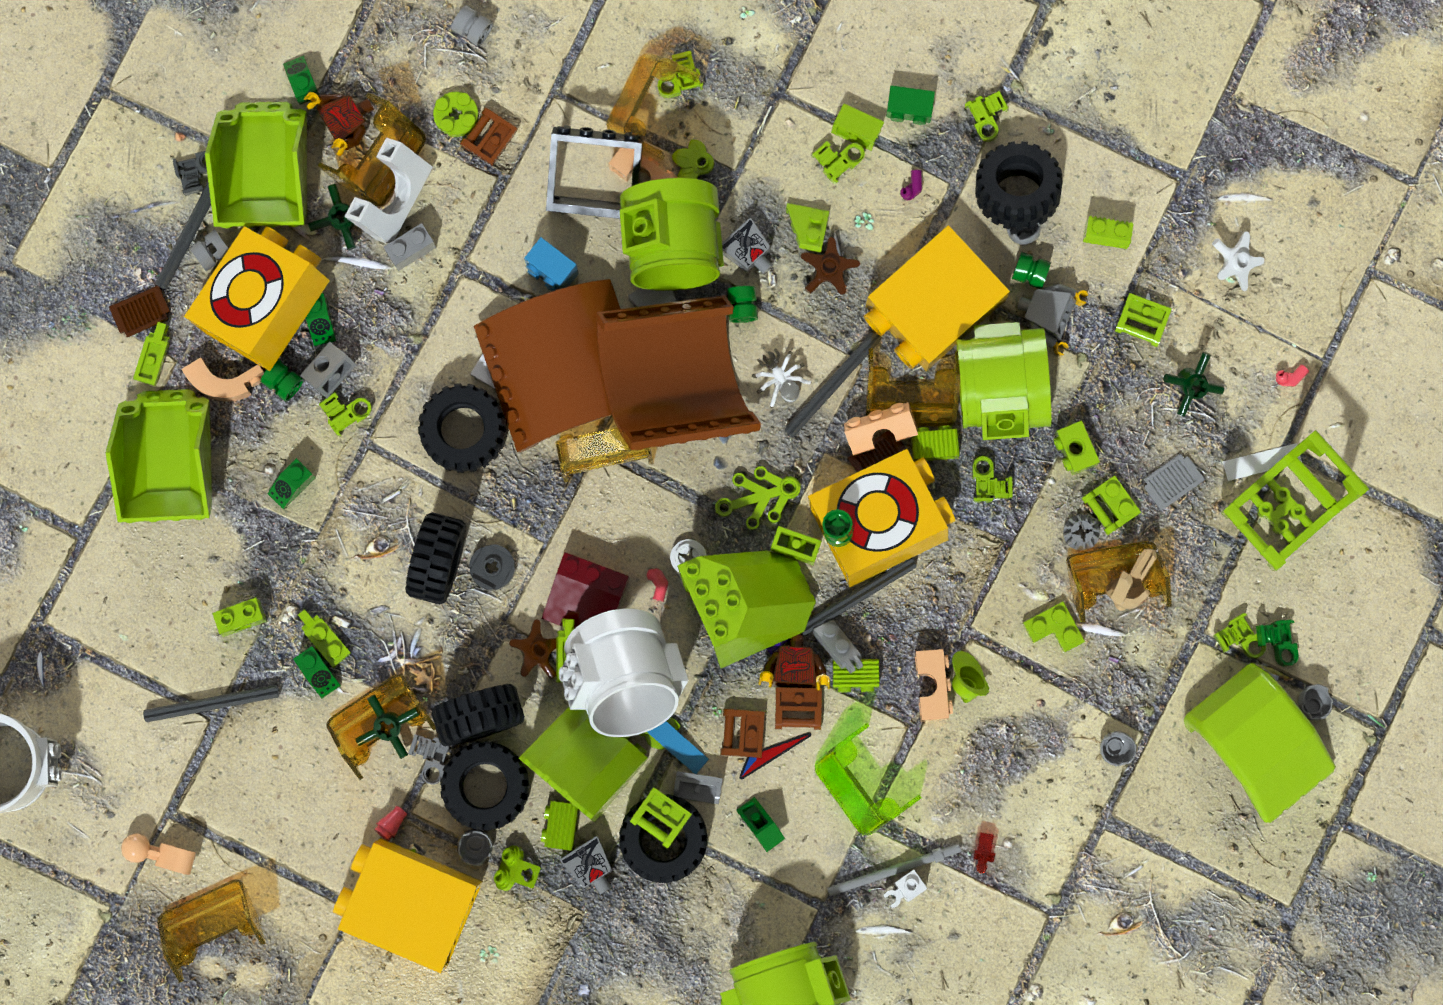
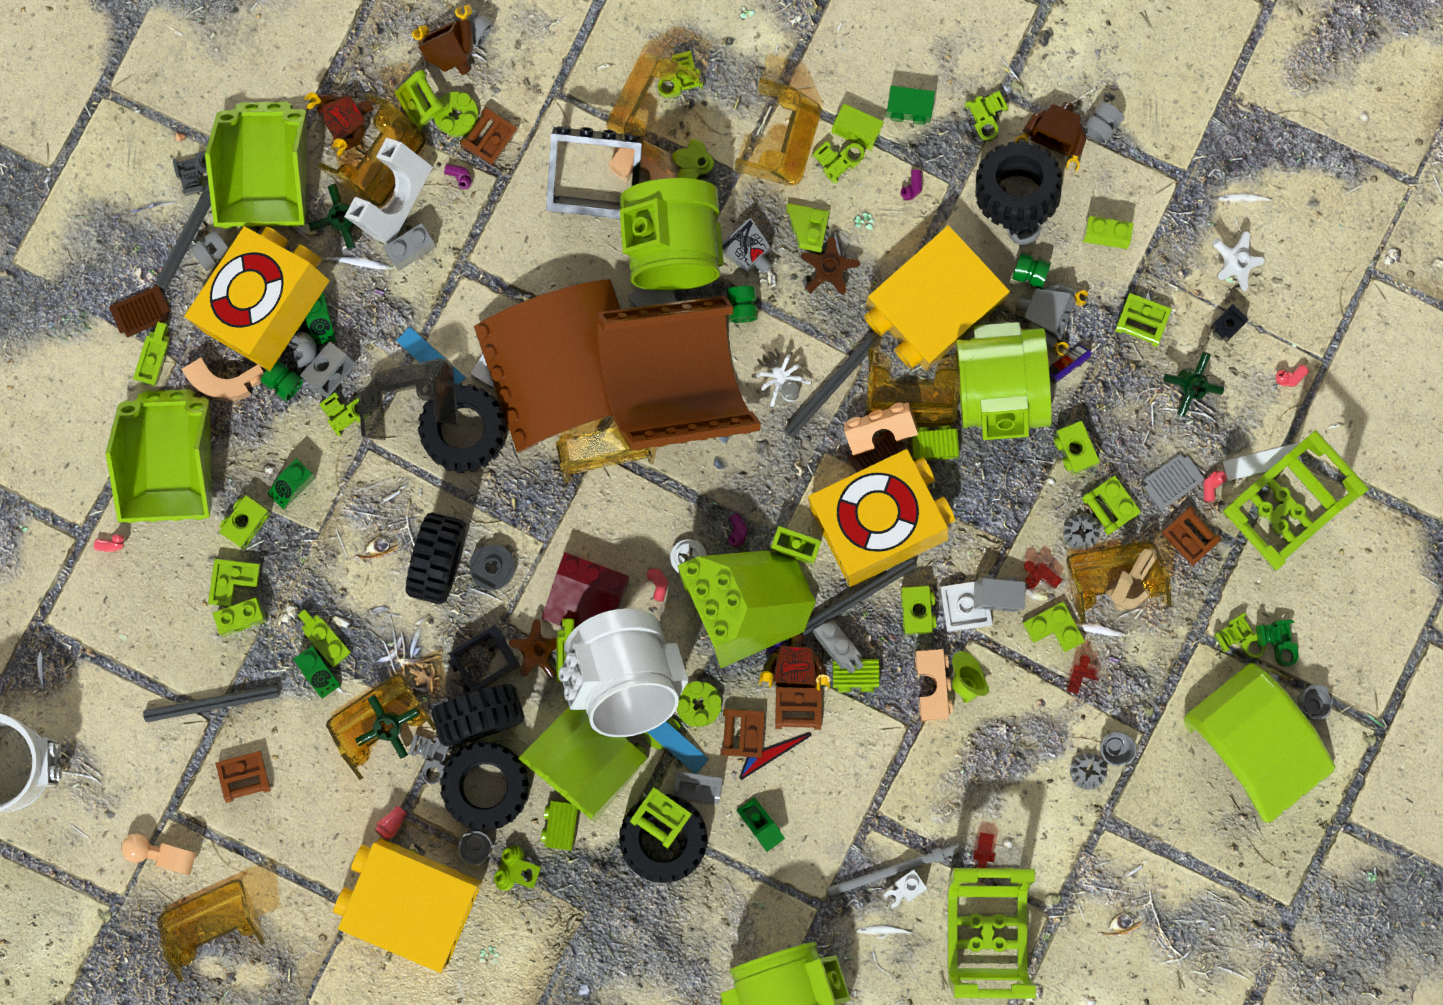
green slope [283,56,319,105] -> none
dark azure brick [524,237,579,292] -> none
torso [560,836,612,895] -> none
lime plant [715,466,801,530] -> none
clear neon green windscreen [814,723,922,836] -> none
green wheel [822,509,854,547] -> none
lime piece [972,456,1013,503] -> none
none -> coral arm [94,534,125,552]
none -> lime plate [208,559,261,607]
none -> dark orange plate [215,751,271,803]
none -> lime brick [219,495,271,550]
none -> light grey hair [292,331,317,368]
none -> clear smoke windscreen [359,359,459,440]
none -> lime plate [394,70,445,130]
none -> dark azure sticker [396,327,465,388]
none -> reddish brown torso [412,5,474,75]
none -> magenta arm [444,163,472,190]
none -> black window [448,625,521,692]
none -> lime plate [677,681,721,727]
none -> magenta arm [728,513,748,547]
none -> clear yellow windscreen [735,78,821,186]
none -> lime brick [901,586,936,635]
none -> white tile [940,582,992,632]
none -> lime windscreen [947,868,1036,999]
none -> light grey brick [974,575,1026,612]
none -> reddish brown torso [1015,102,1086,172]
none -> clear red piece [1024,560,1063,591]
none -> slope [1049,345,1092,384]
none -> clear red piece [1066,654,1100,694]
none -> light grey gear [1070,753,1107,790]
none -> light grey wheel [1083,101,1125,144]
none -> dark orange plate [1161,506,1222,566]
none -> coral arm [1203,471,1227,502]
none -> black brick [1211,304,1249,343]

